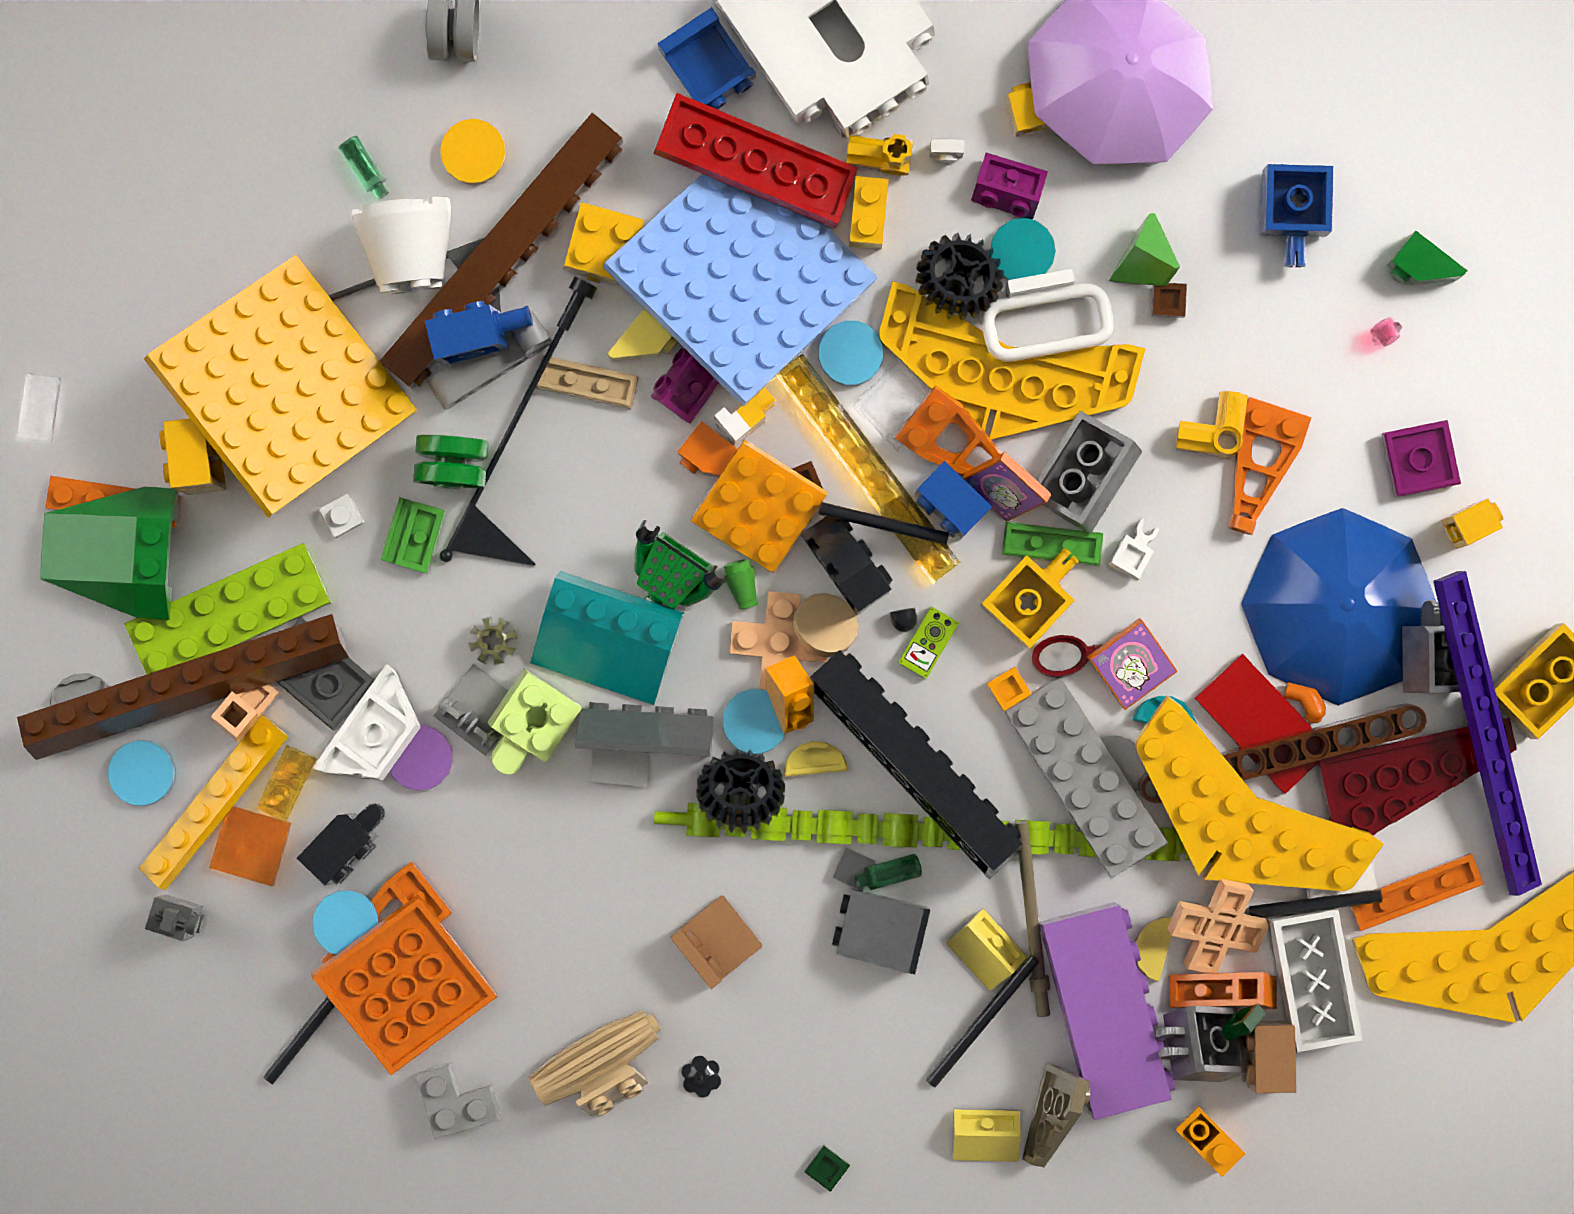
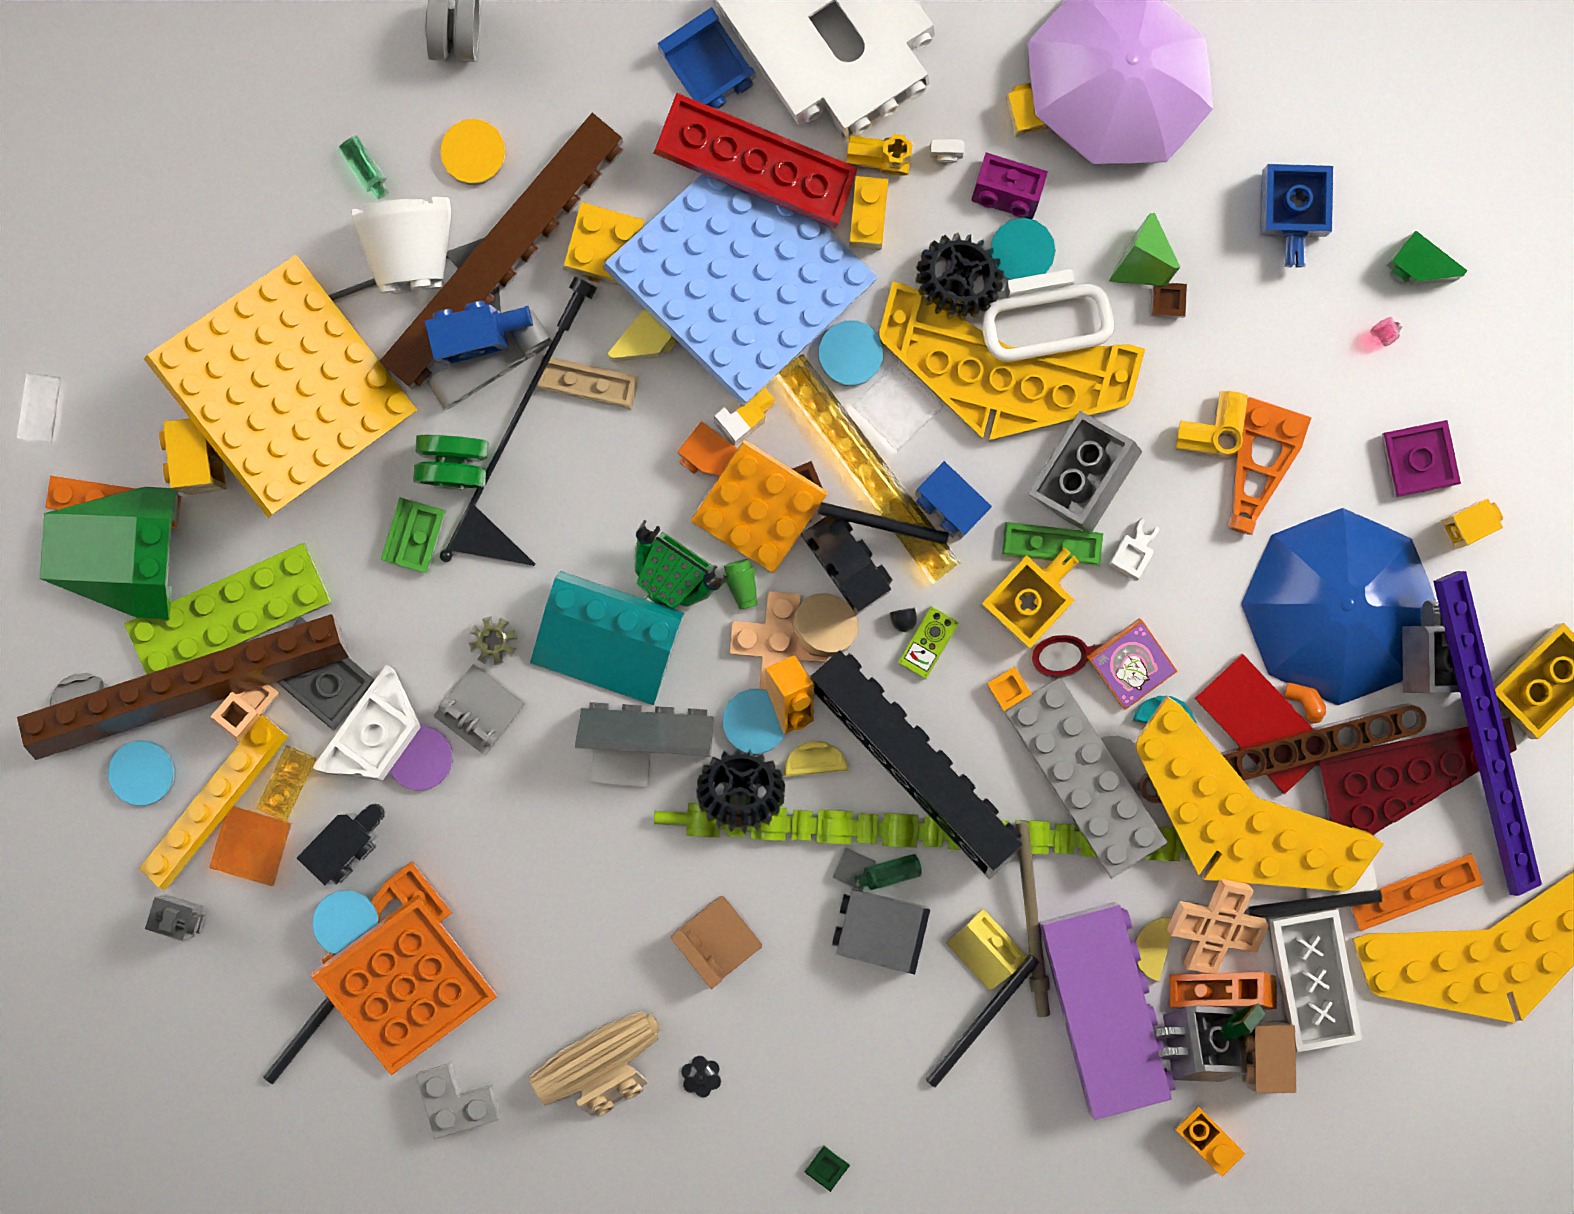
white plate [319,493,365,538] -> none
yellowish green brick [487,668,582,774] -> none
magenta bracket [651,348,719,424] -> none
orange plate [895,385,1002,475] -> none
light yellow panel [953,1109,1021,1162] -> none
tile [962,452,1051,522] -> none
dark tan plate [1022,1063,1091,1168] -> none

